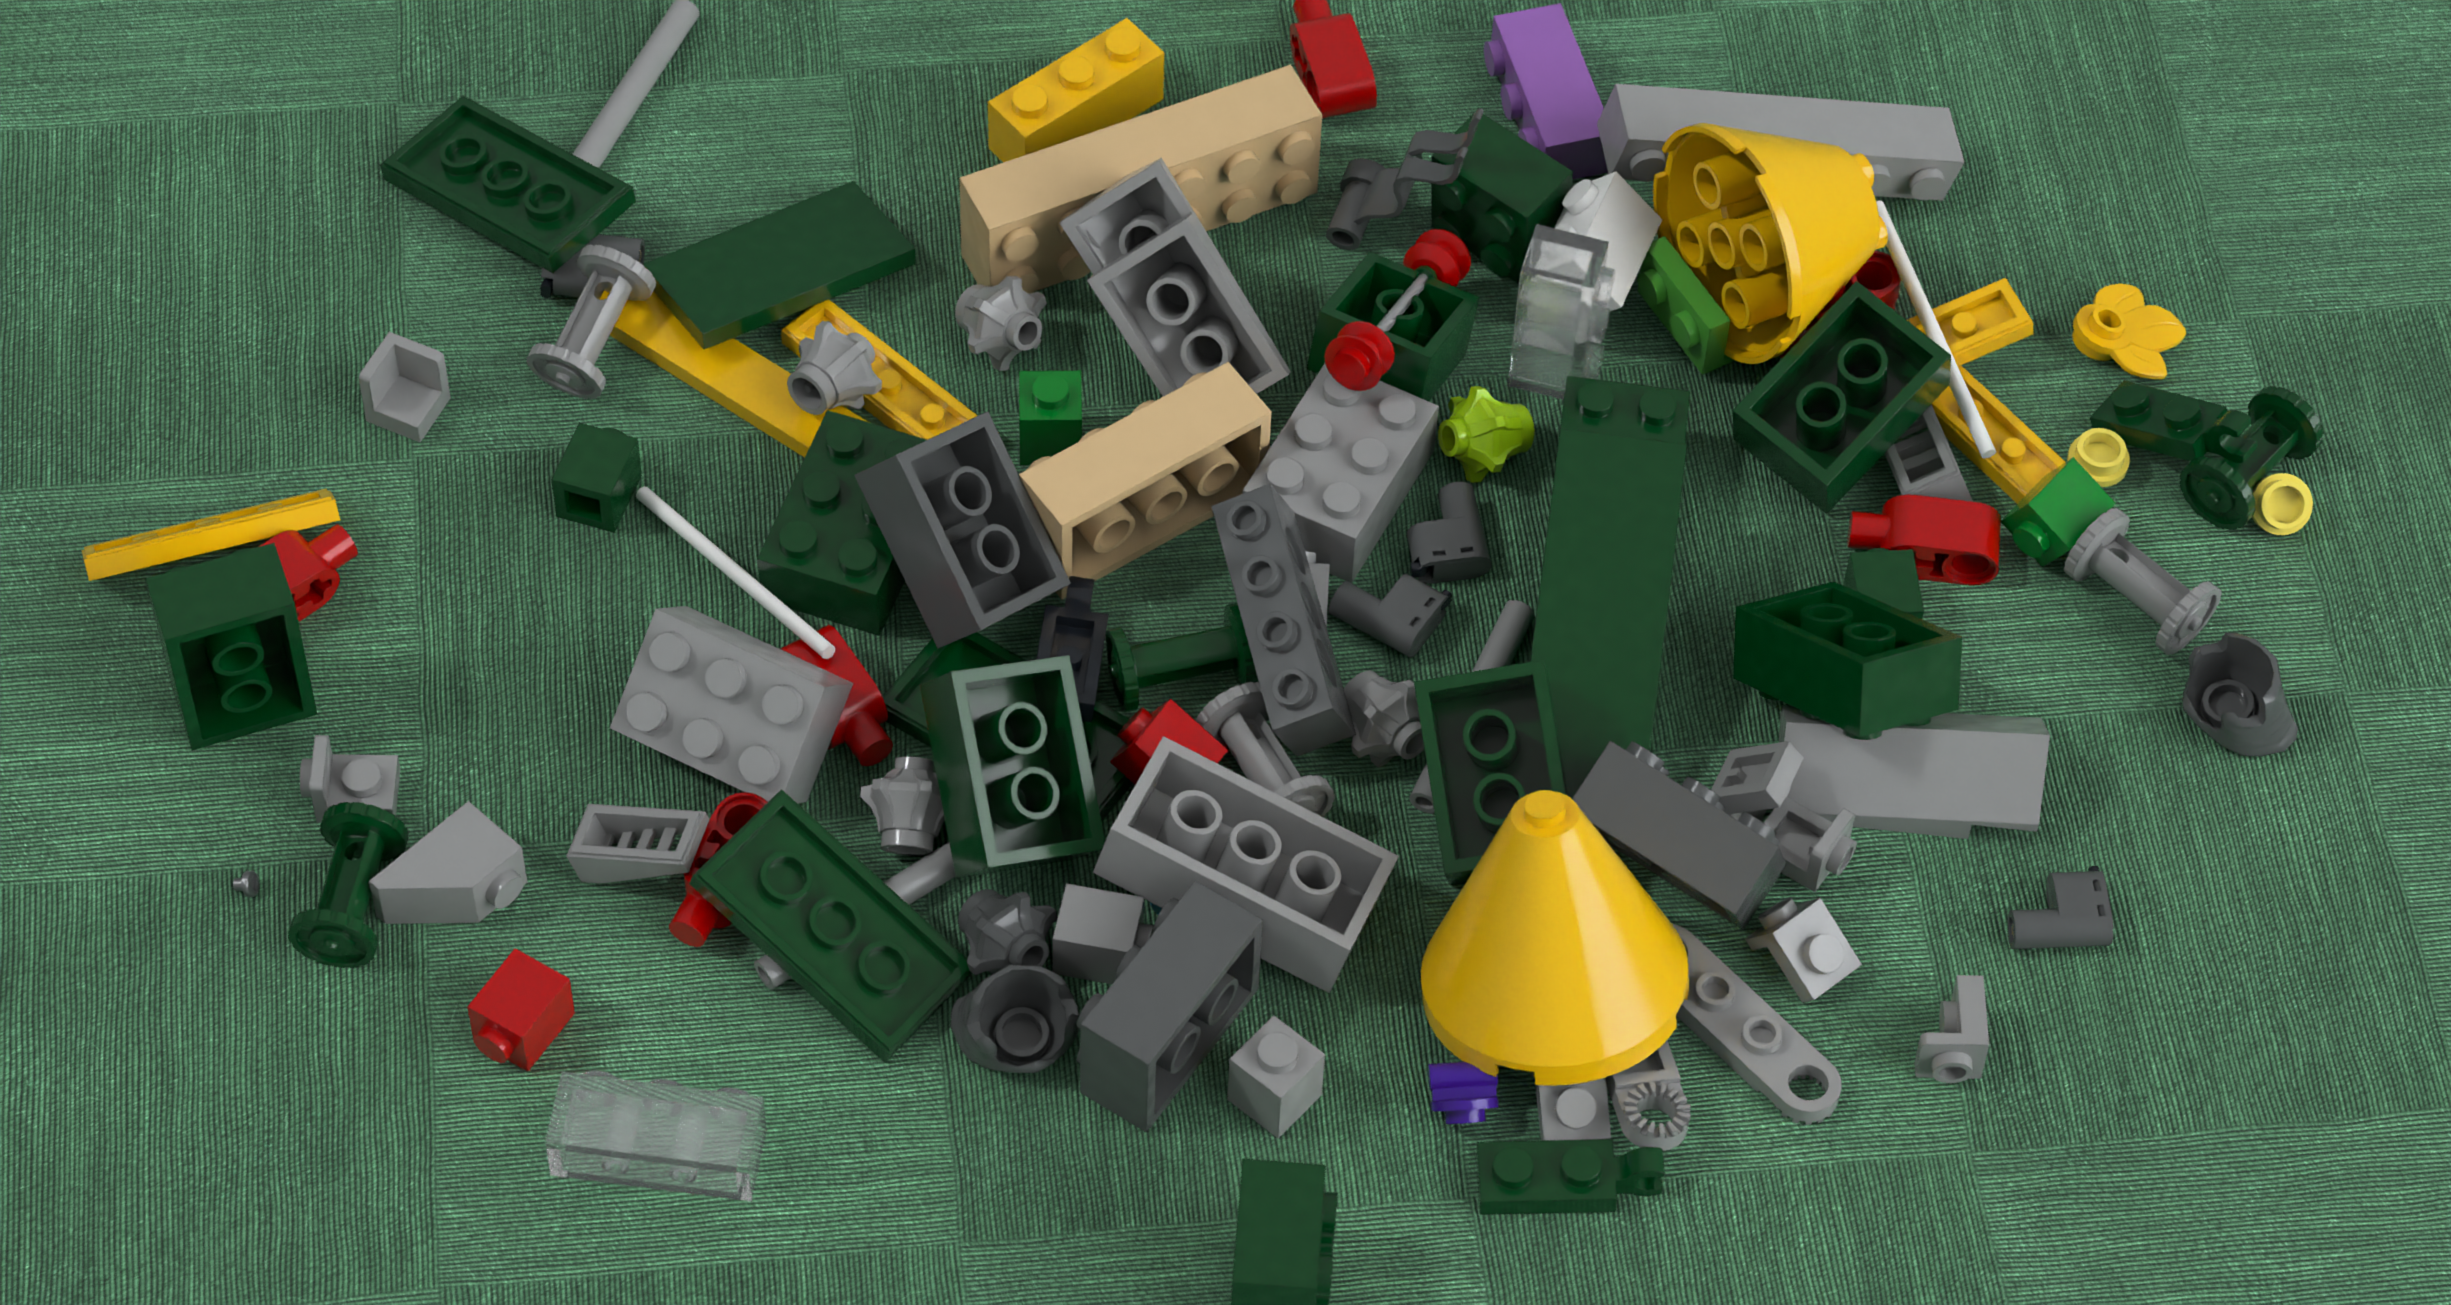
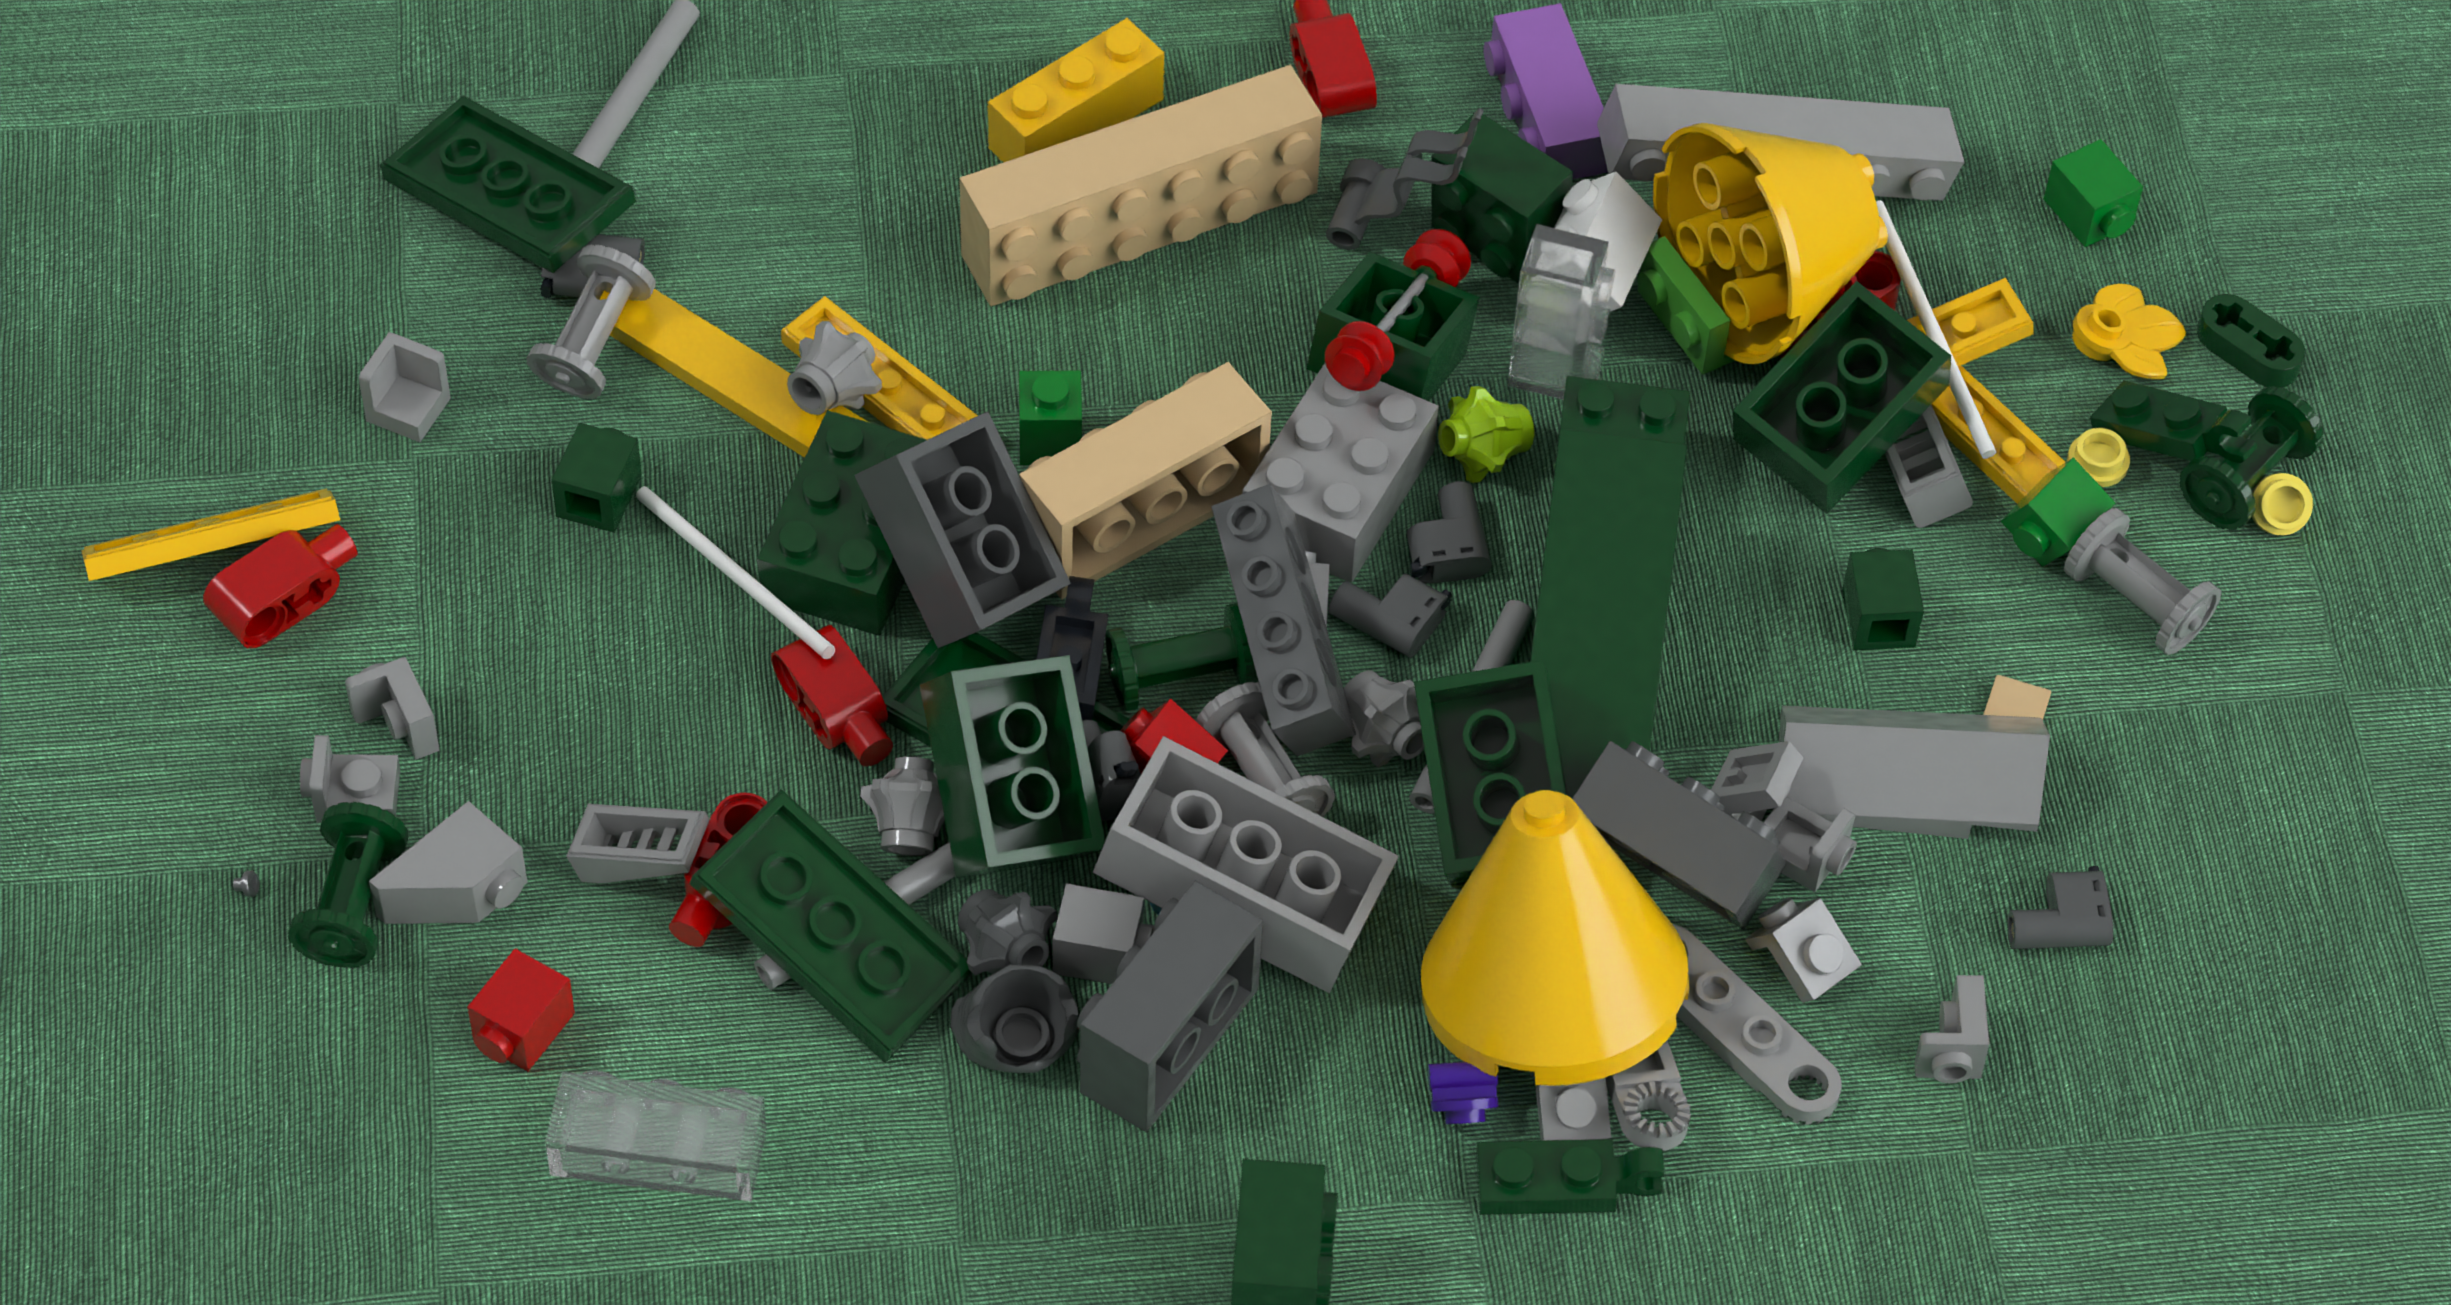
dark green brick [145,543,318,751] -> none
light grey brick [610,606,853,804] -> none
dark green tile [643,181,916,350] -> none
light grey rock [955,276,1047,371] -> none
light grey slope [1059,158,1291,396] -> none
light grey brick [1227,1015,1325,1138] -> none
dark green brick [1733,581,1962,740] -> none
red piece [1847,494,2001,586] -> none
dark grey hair [2182,633,2298,757] -> none
none -> light grey bracket [345,657,440,760]
none -> dark grey piece [1082,720,1141,821]
none -> tan piece [1983,675,2051,720]
none -> green brick [2043,139,2143,247]
none -> dark green beam [2197,294,2305,388]

